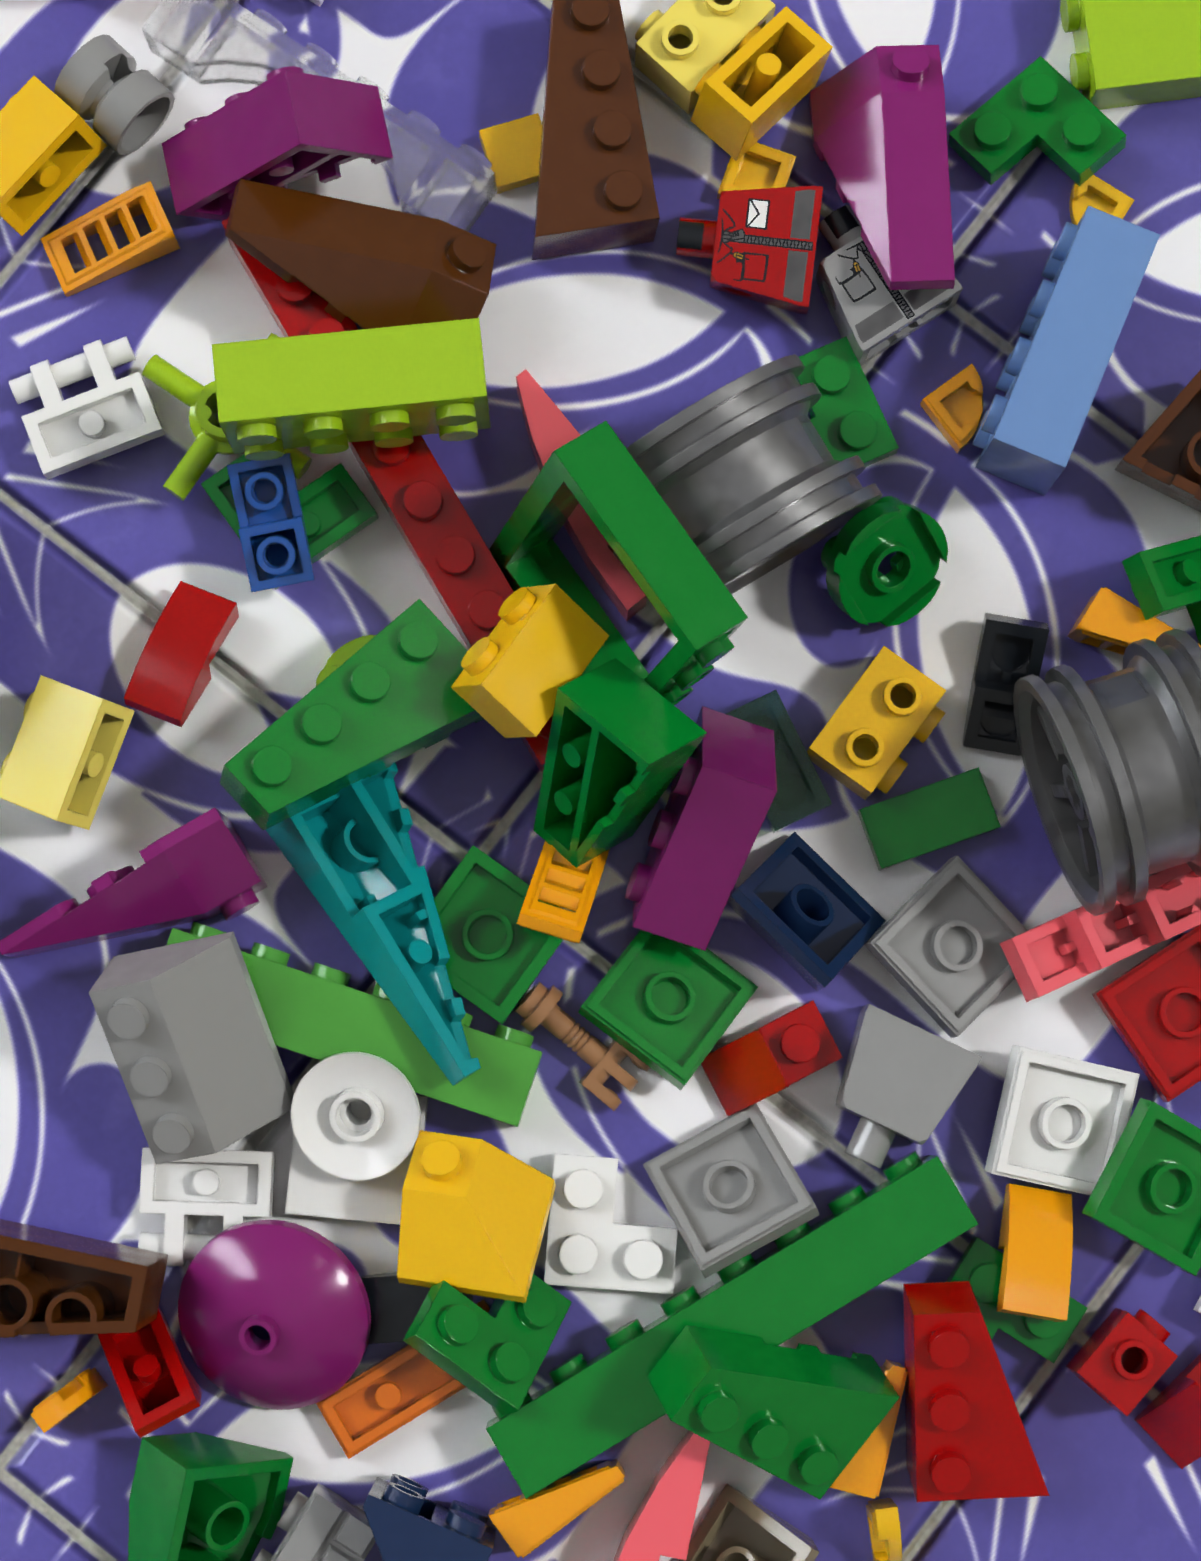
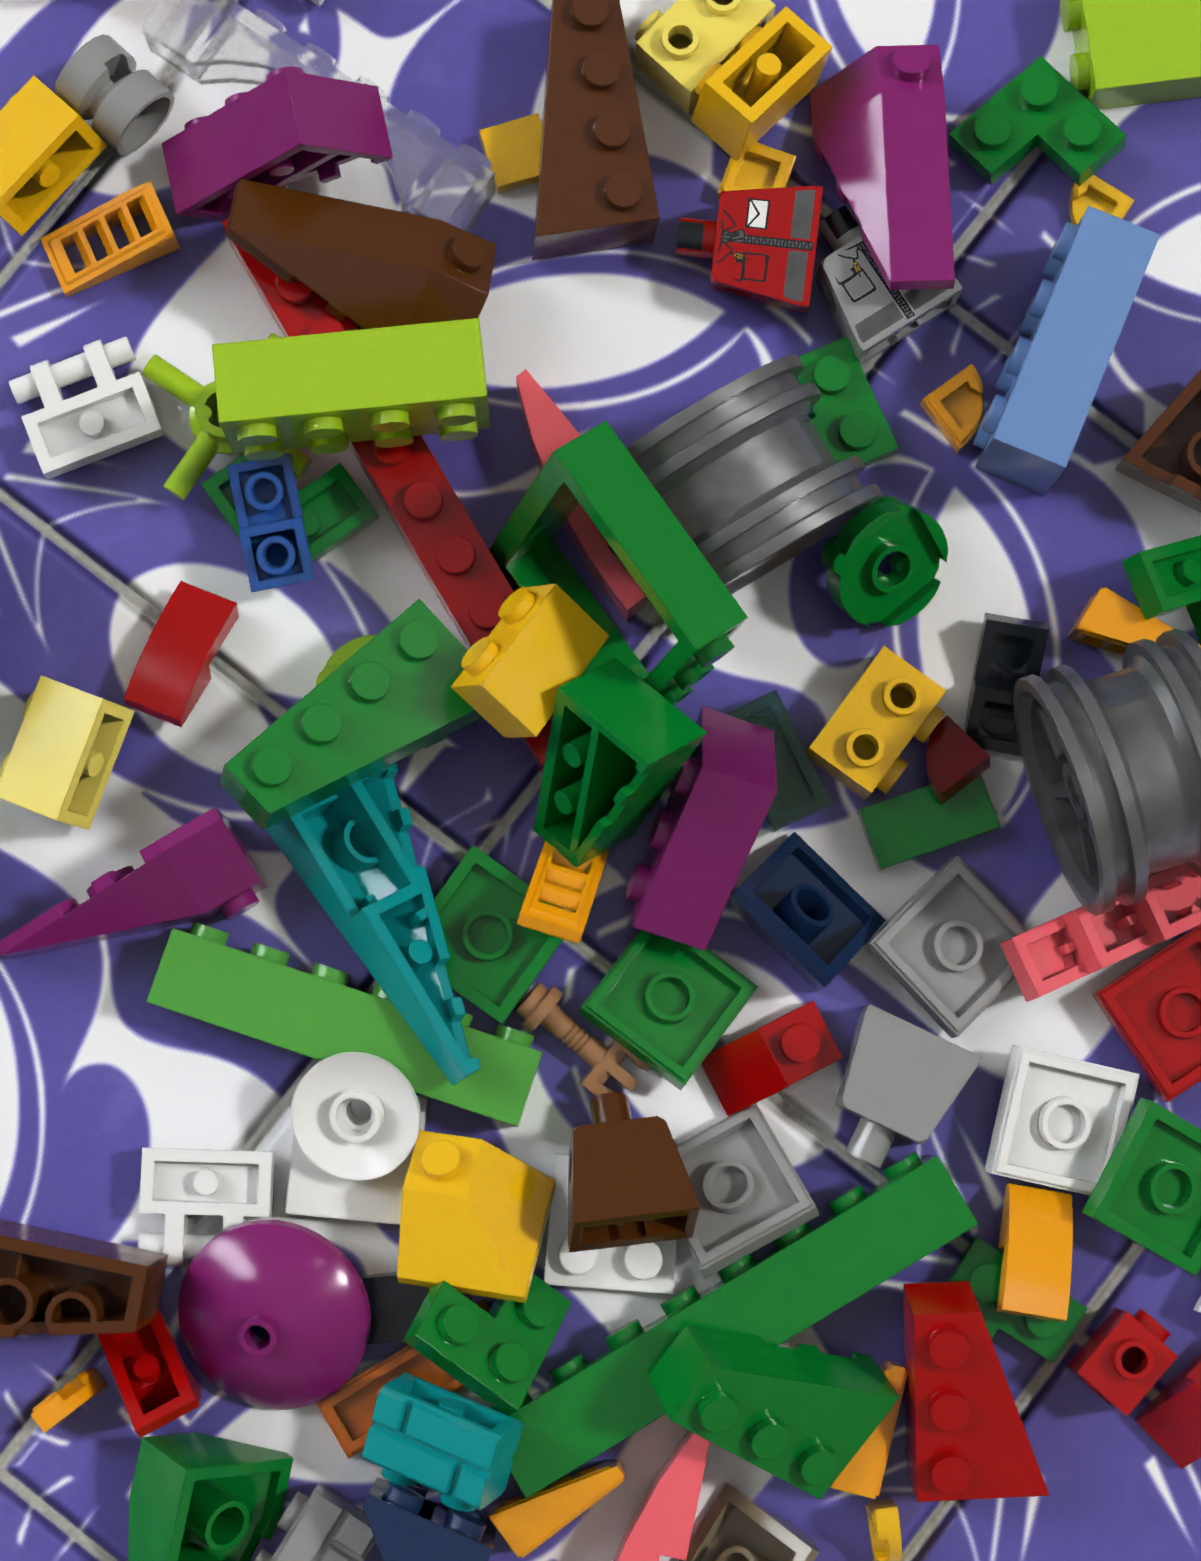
light grey slope [88,931,294,1164] -> none
none -> teal brick [362,1372,524,1512]
none -> reddish brown torso [568,1092,700,1253]
none -> dark red tile [926,715,990,804]

